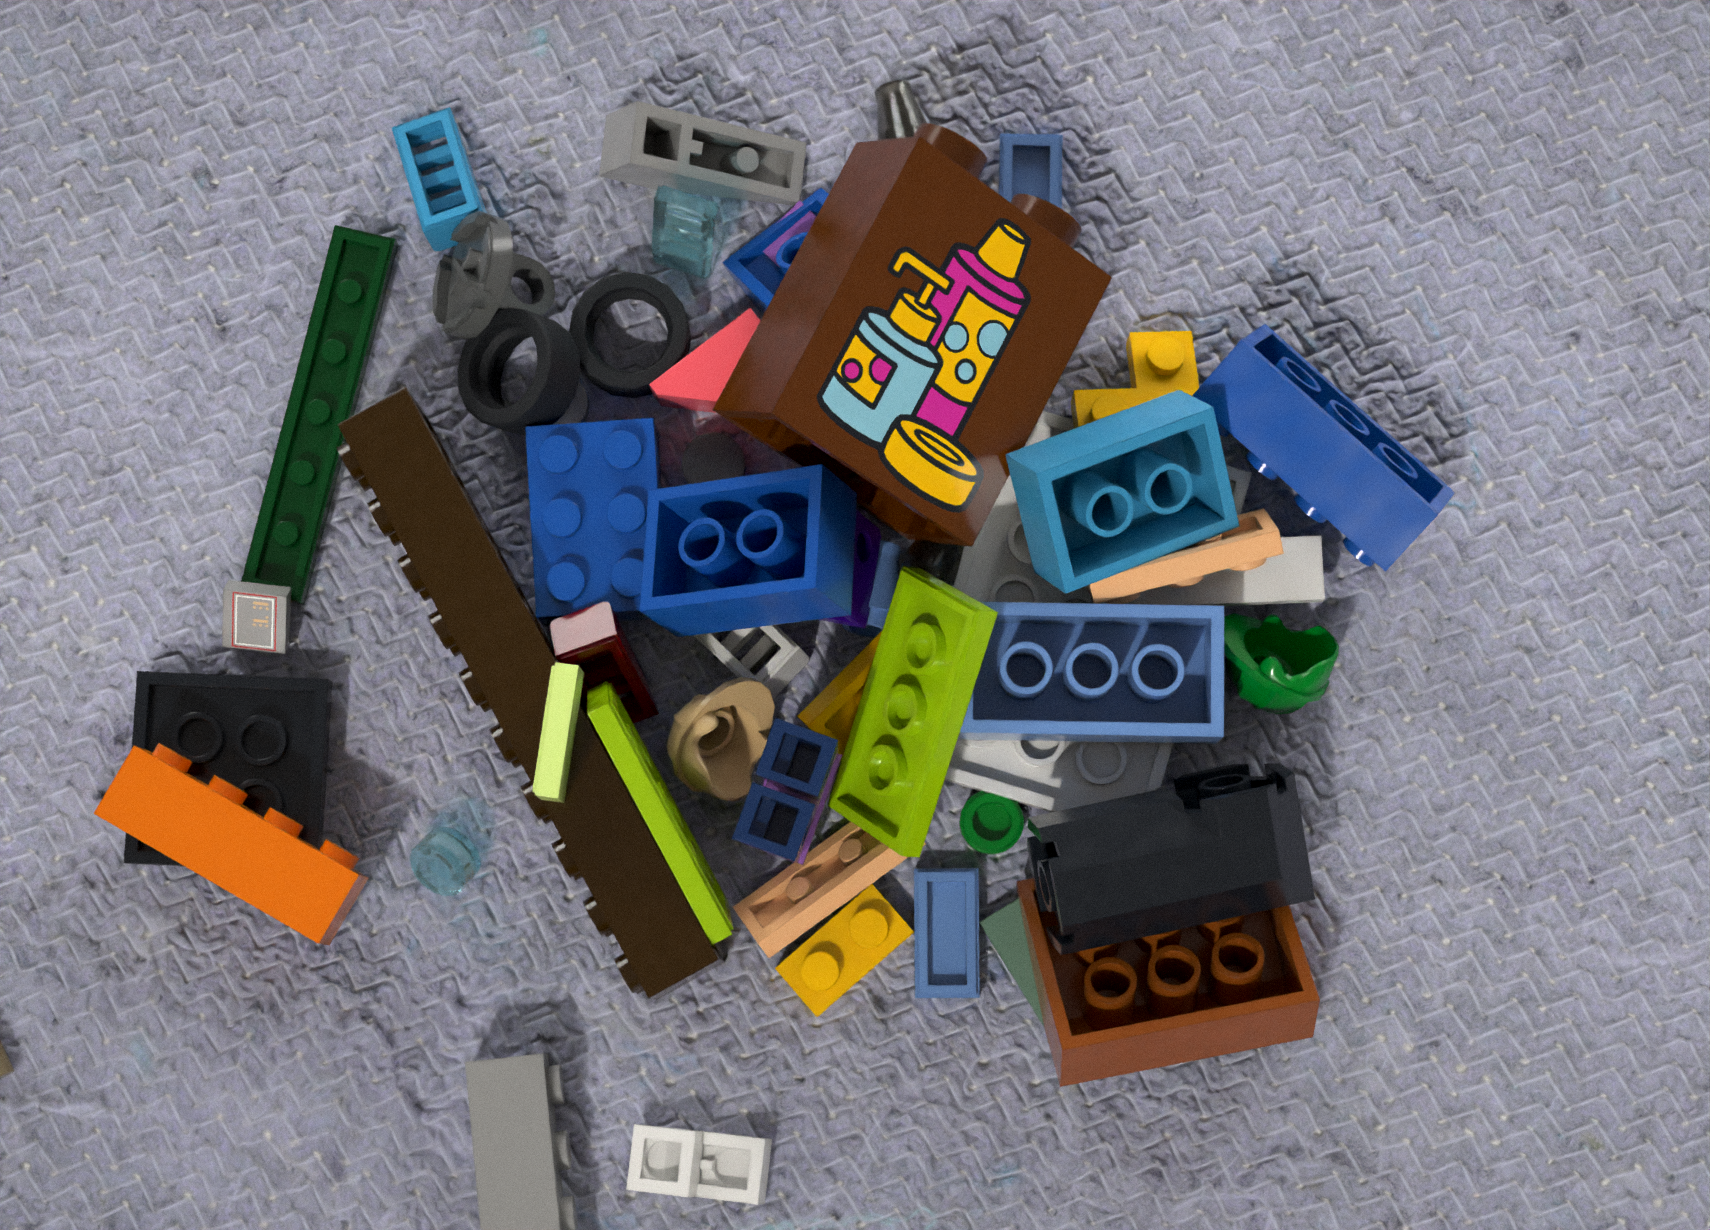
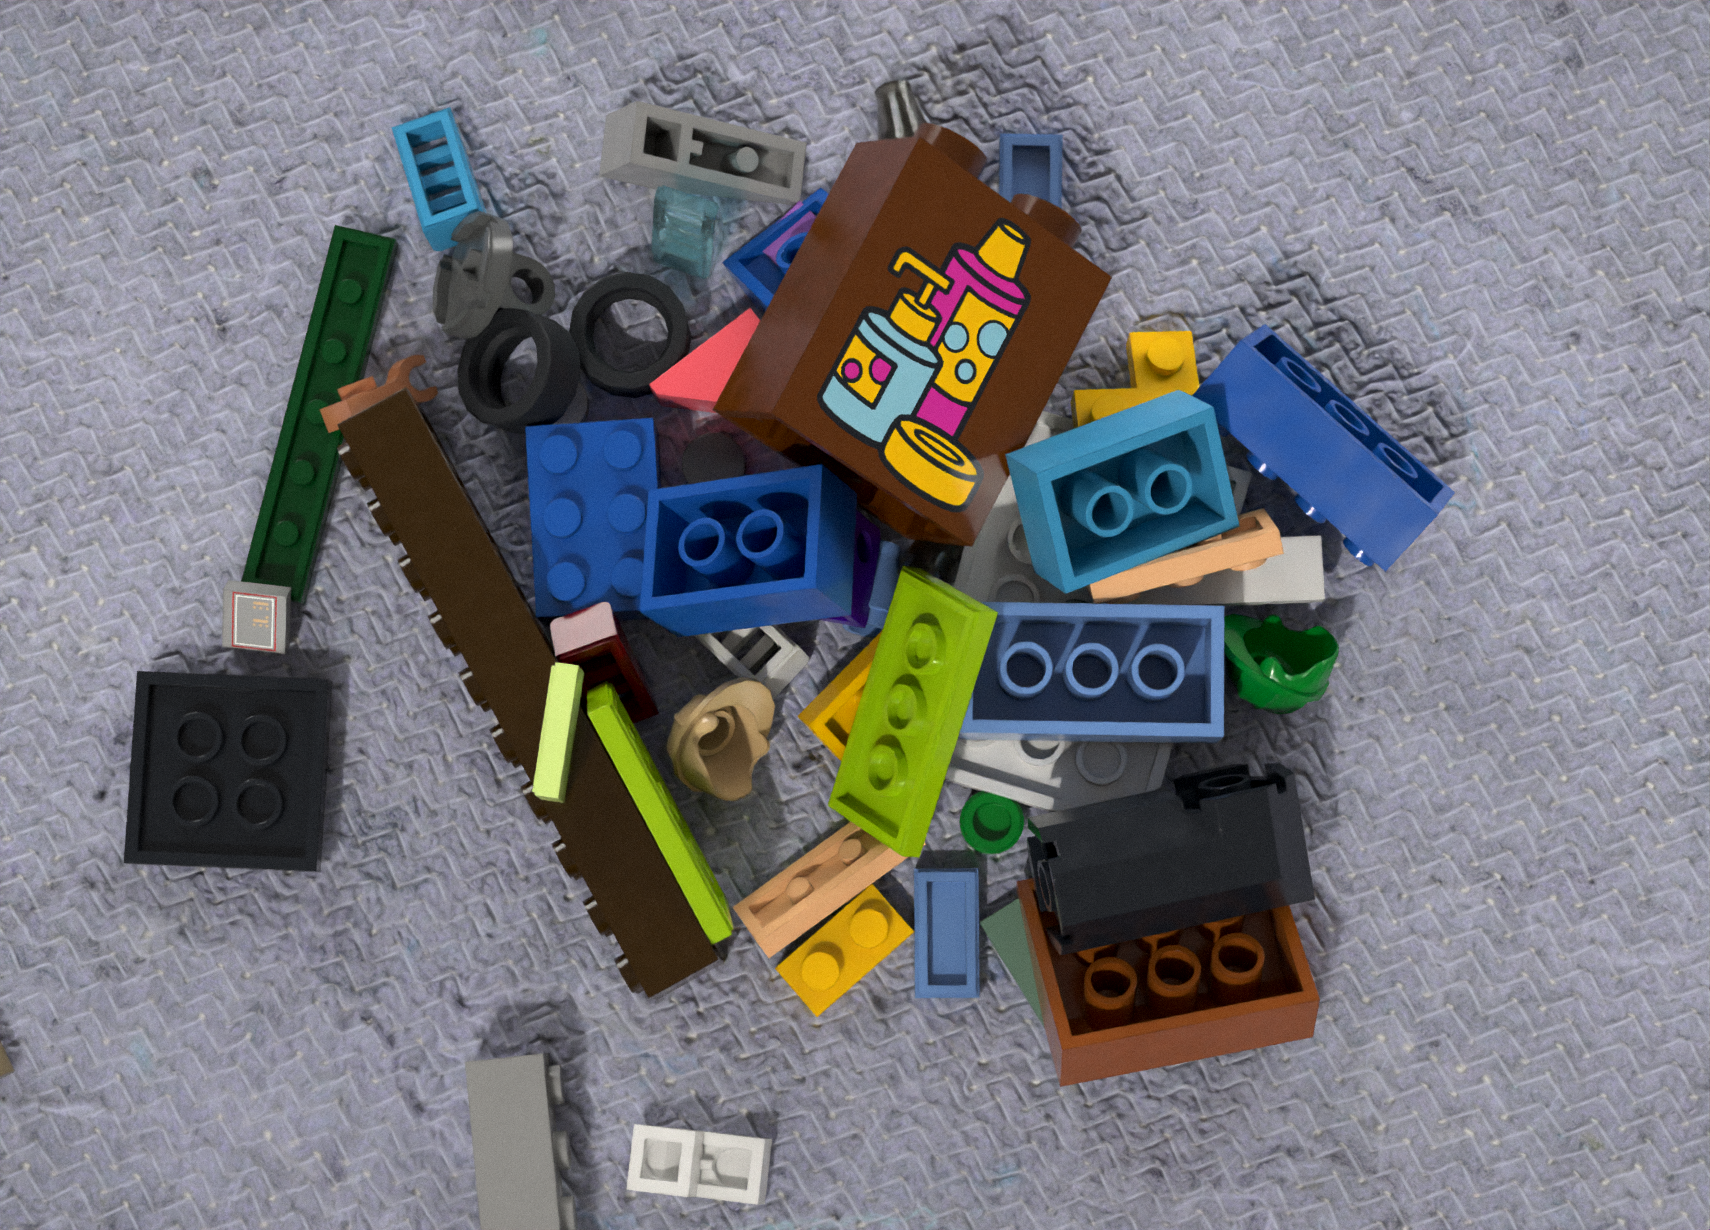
orange brick [93,743,369,945] -> none
clear light blue tile [410,826,481,896] -> none
dark blue hips [732,718,842,865] -> none
none -> nougat plate [319,355,438,433]

